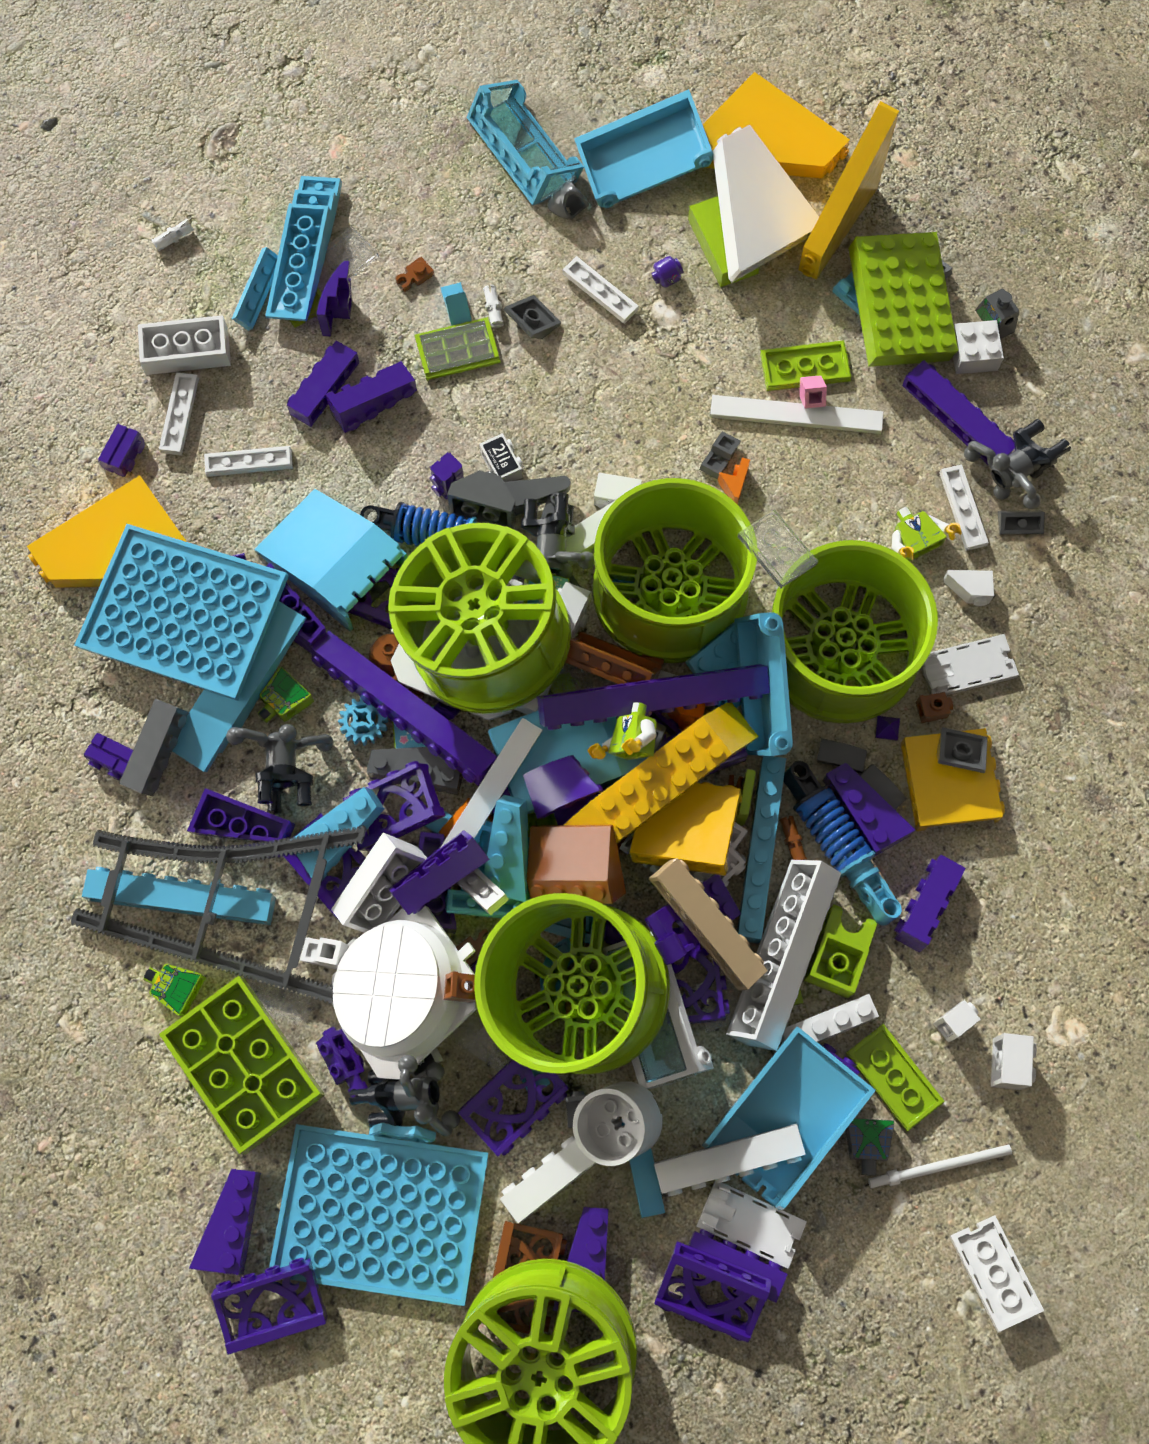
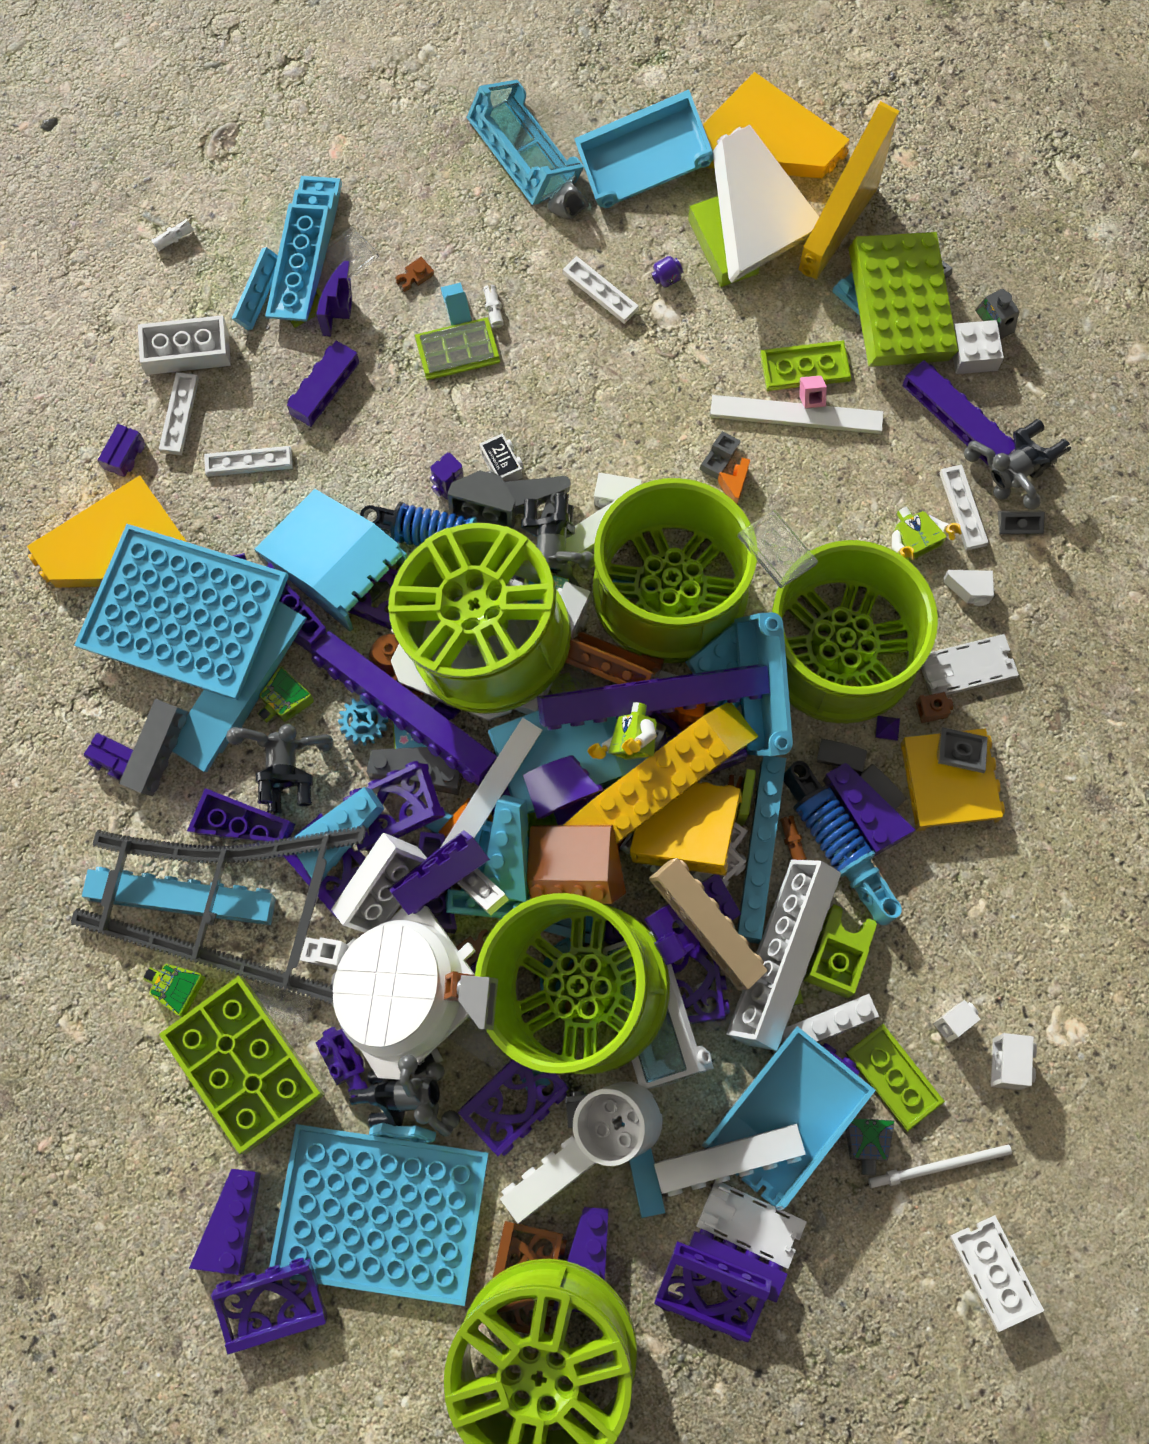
dark purple wedge [326,361,417,433] -> none
dark grey slope [504,295,561,339] -> none
dark purple wedge [894,854,966,953] -> none
none -> light grey slope [457,975,498,1030]

